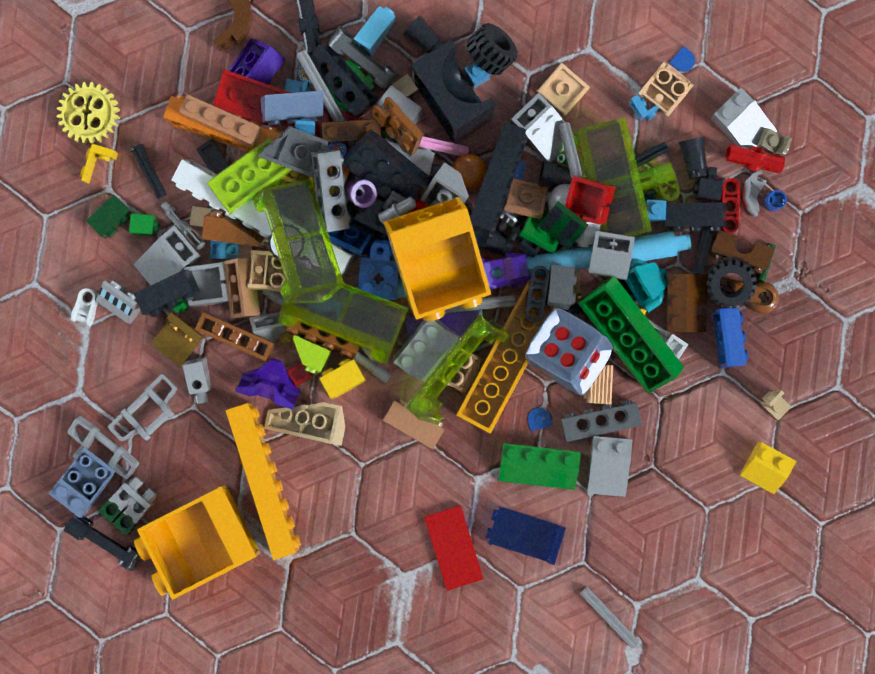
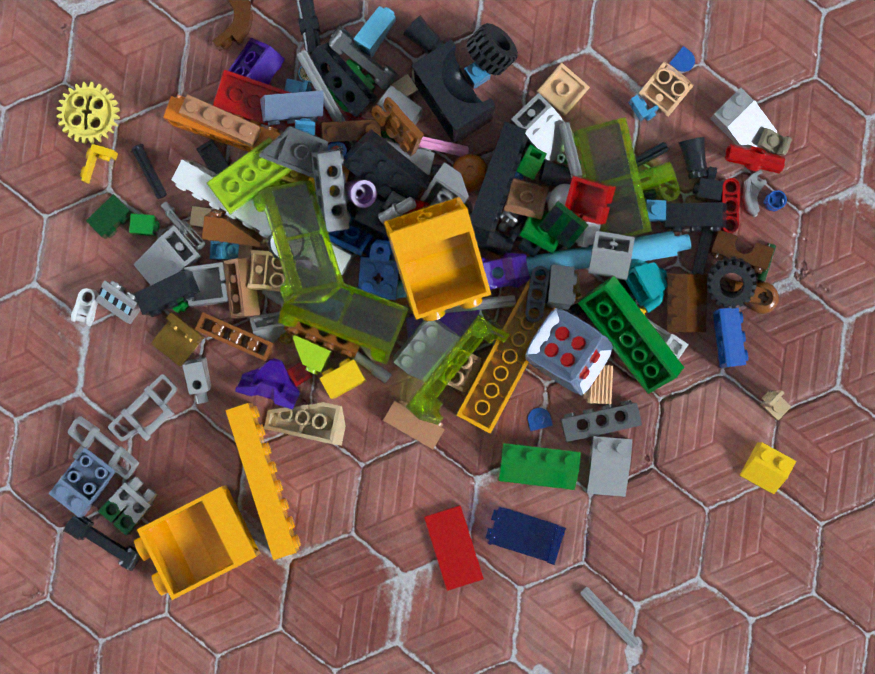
none -> green brick [517,145,547,180]

